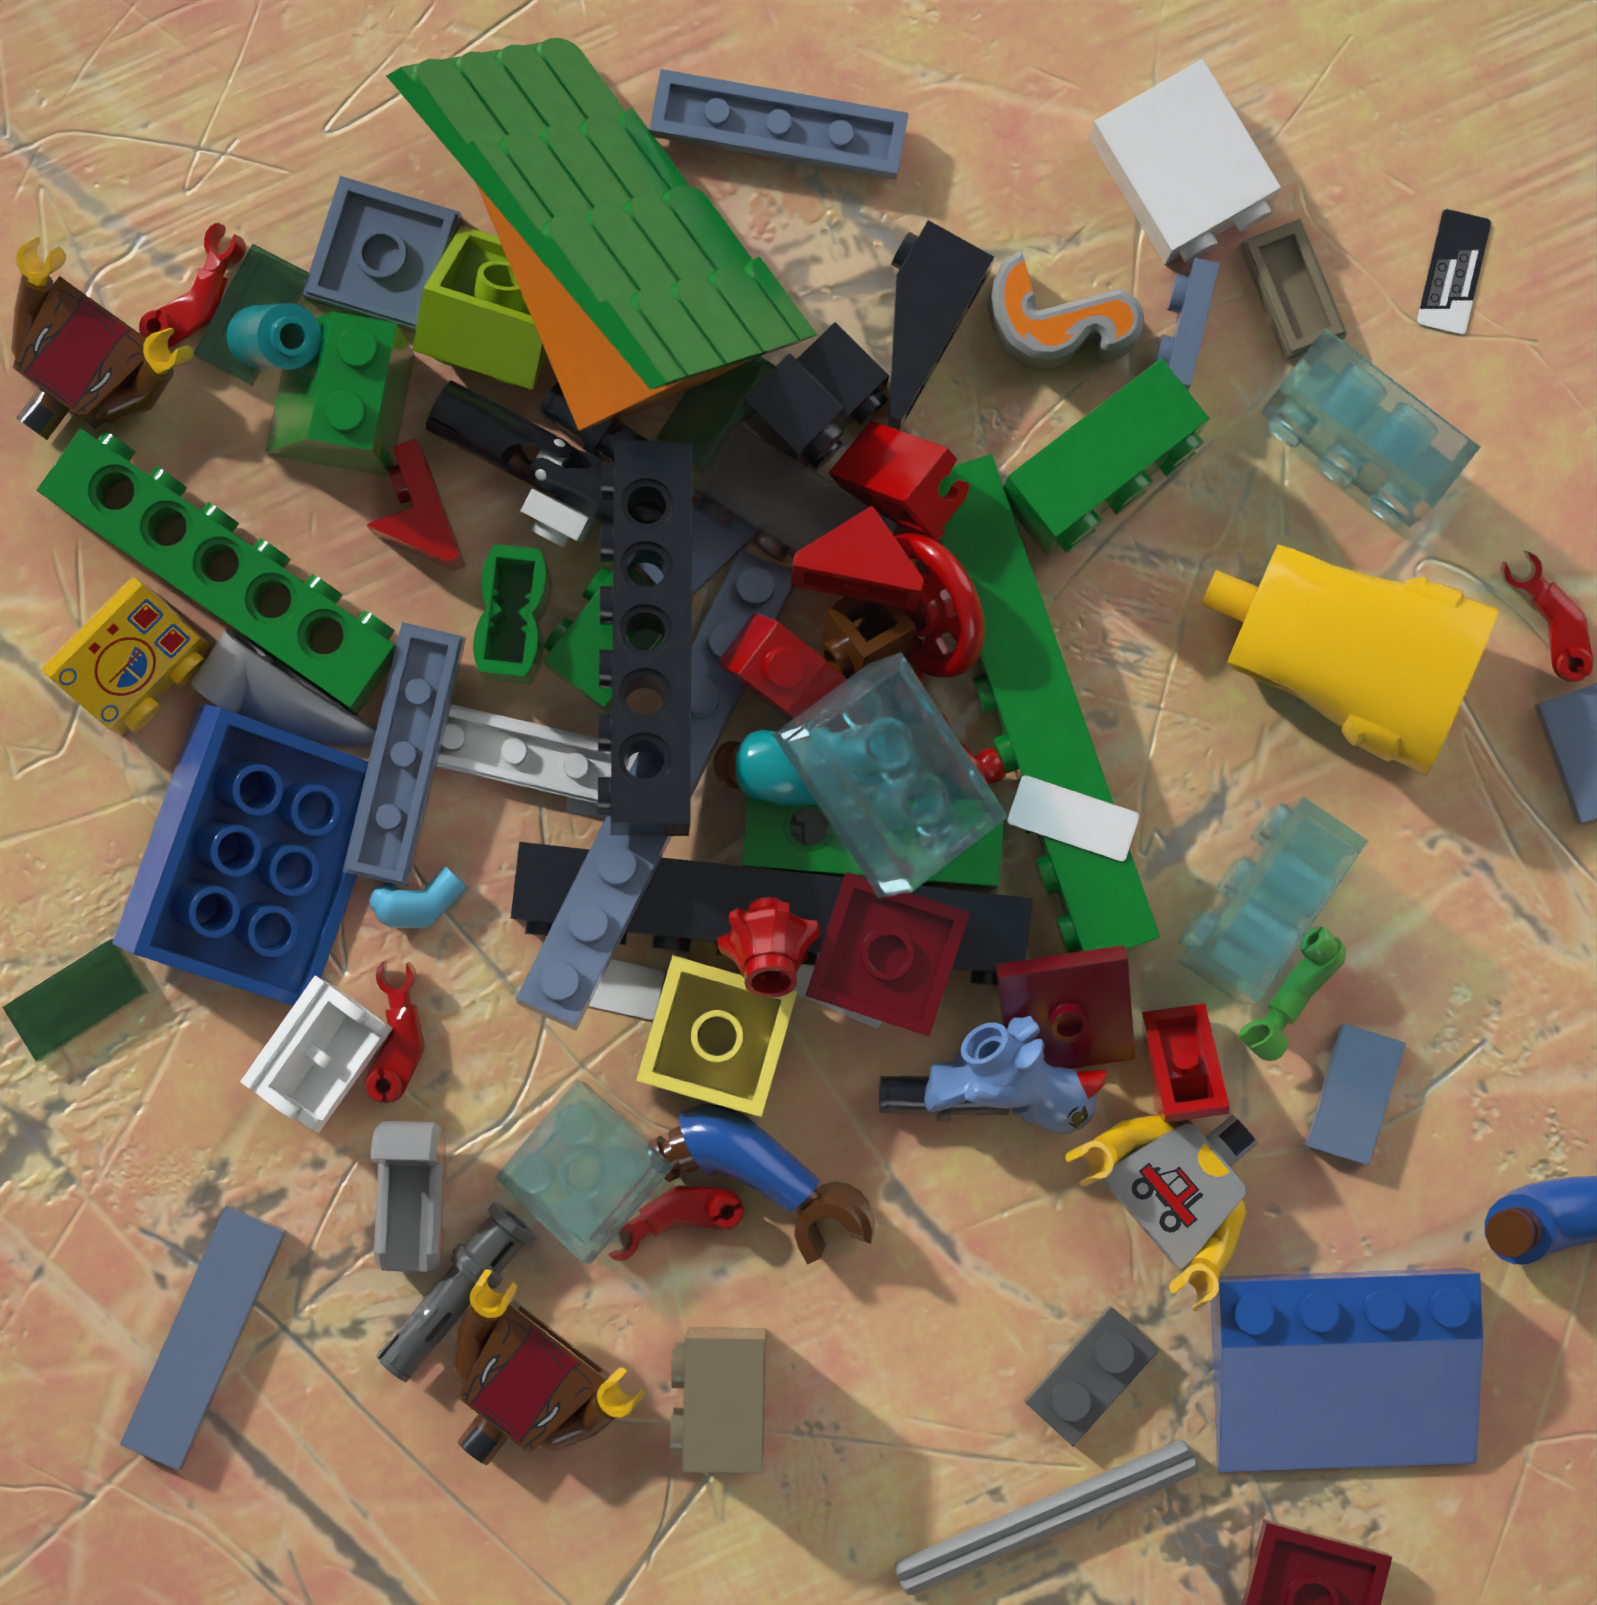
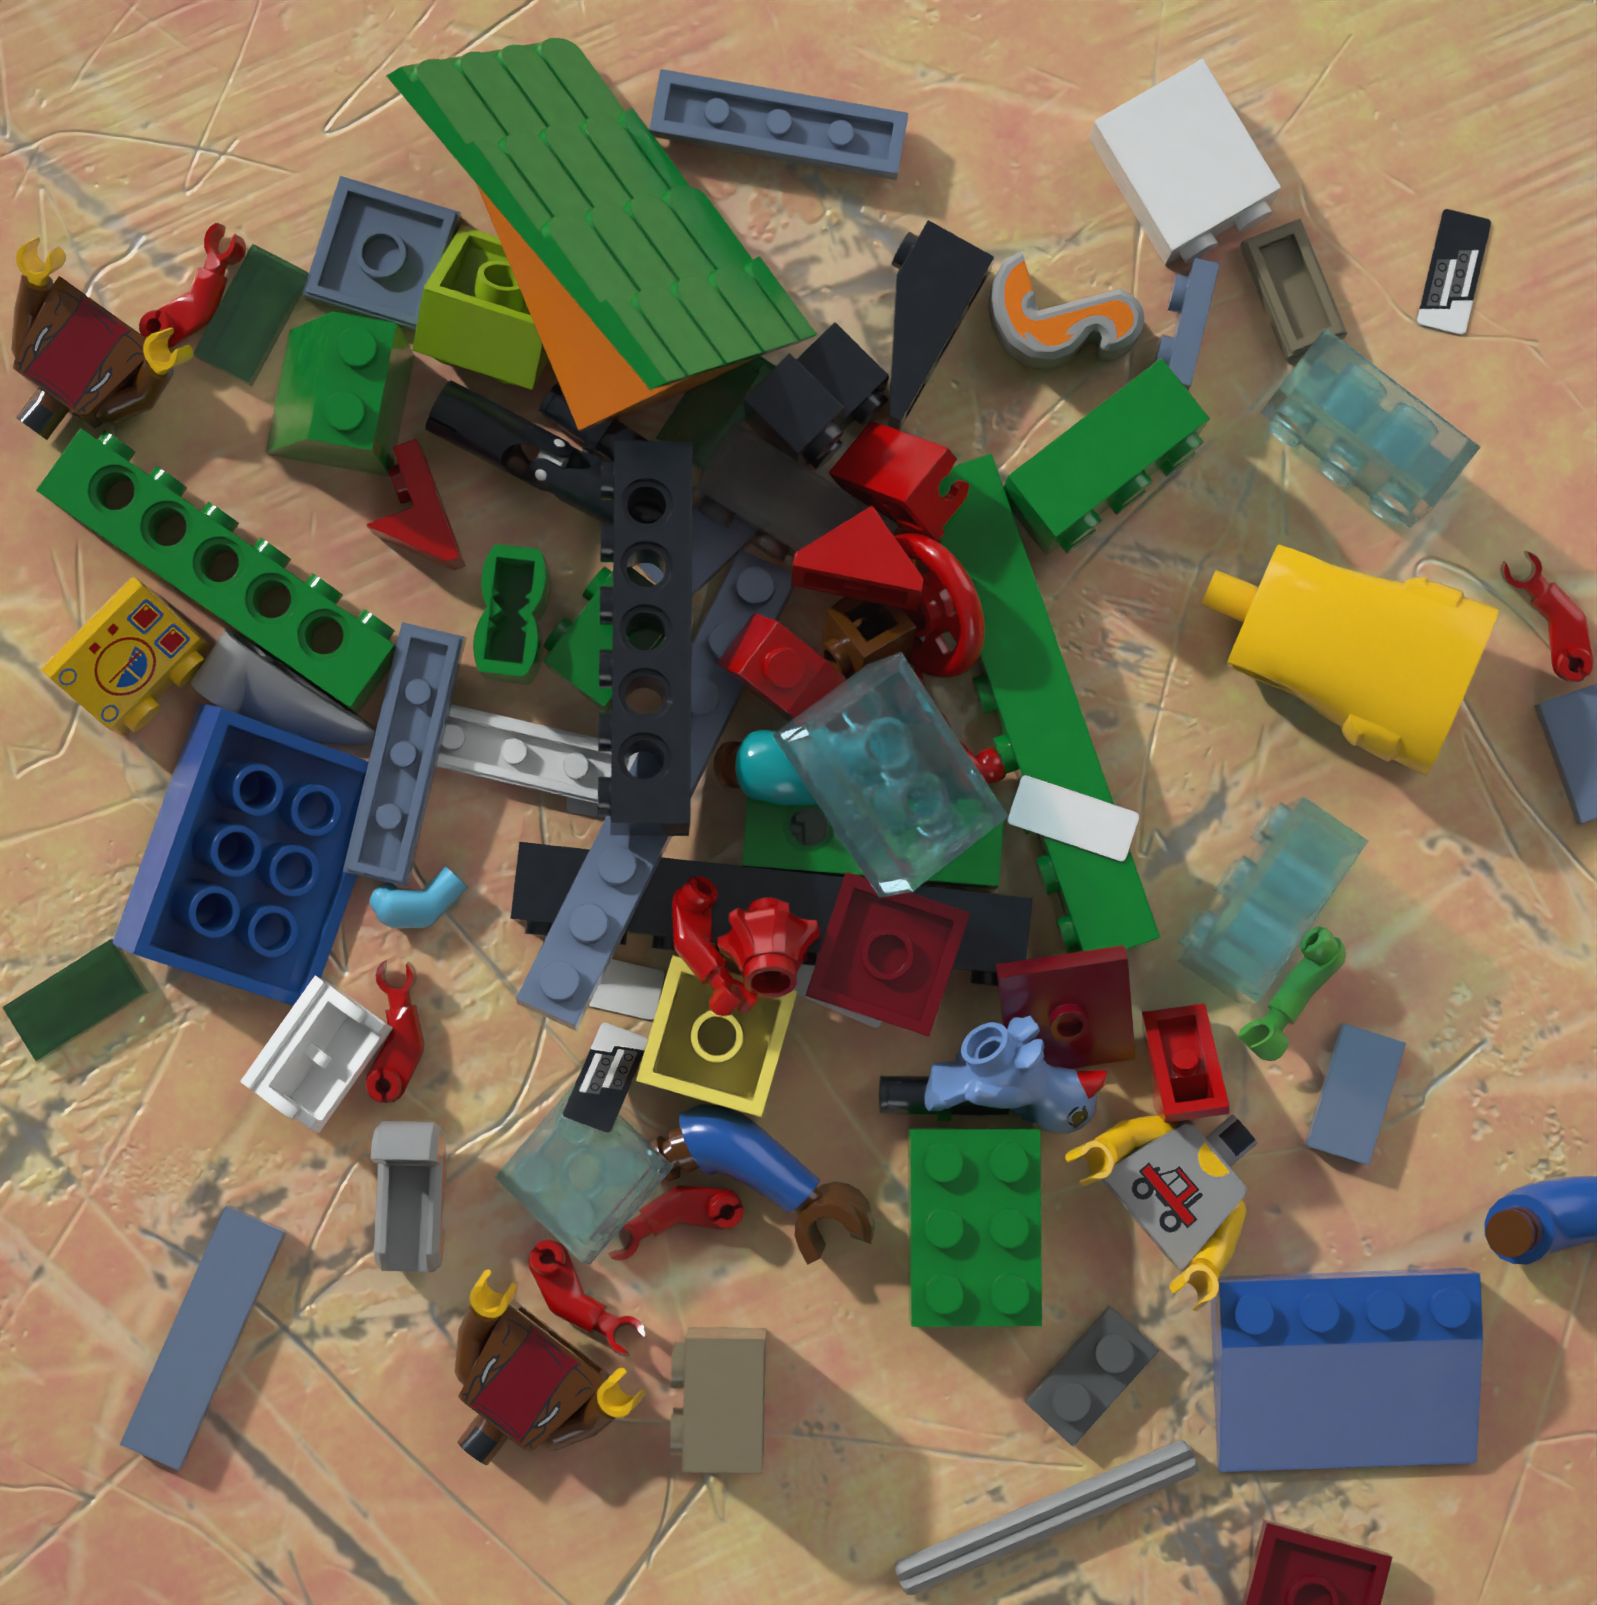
teal brick [227,303,321,369] -> none
dark grey pin [376,1201,538,1382] -> none
white plate [521,489,596,547] -> none
none -> red arm [528,1240,646,1356]
none -> sticker [563,1022,648,1133]
none -> red arm [672,876,758,1016]
none -> green brick [908,1127,1042,1327]

